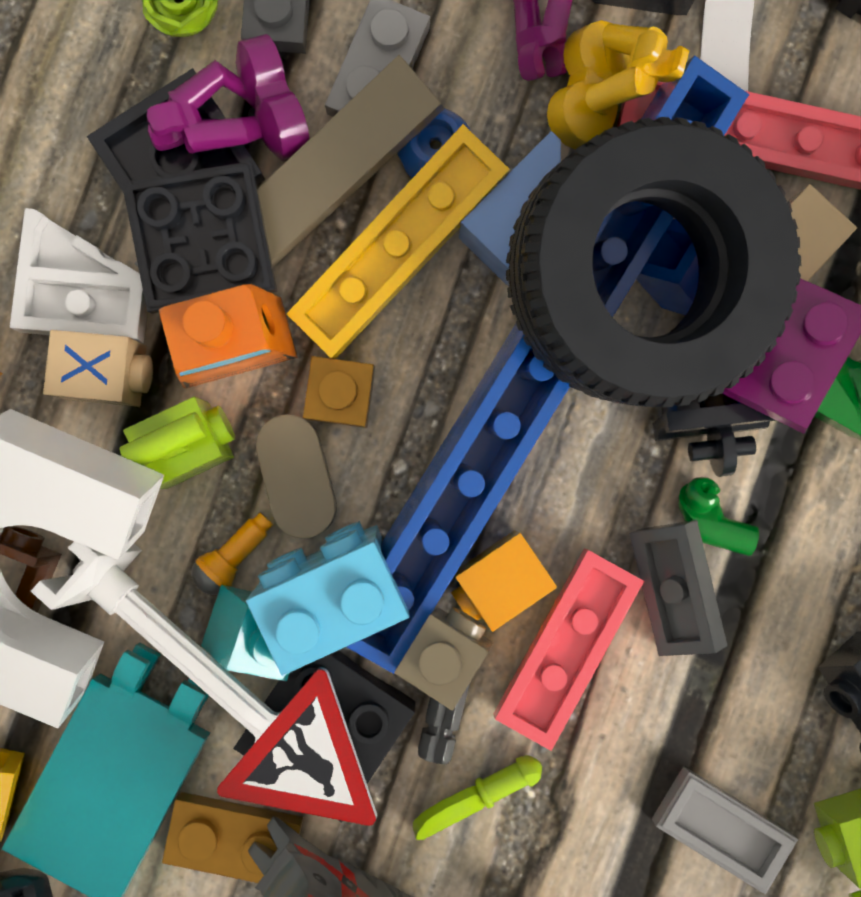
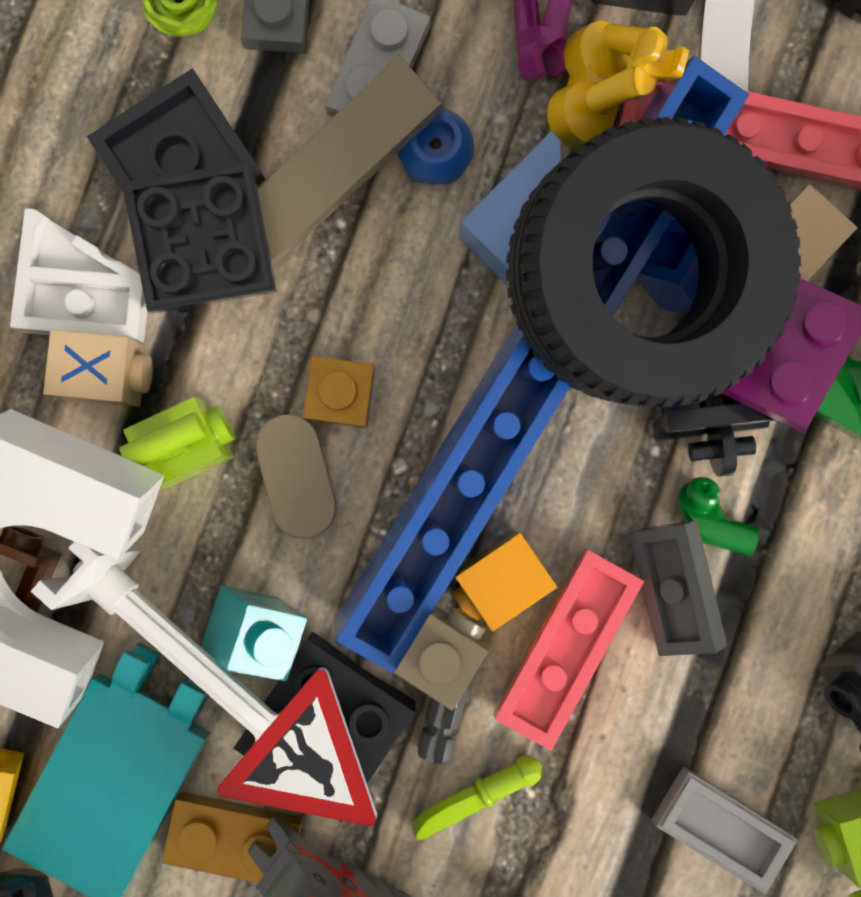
magenta piece [147,34,309,162] -> none
orange torso [159,284,298,389] -> none
light orange piece [191,512,274,595] -> none
medium azure bracket [246,521,409,676] -> none
yellow plate [286,124,510,359] -> none

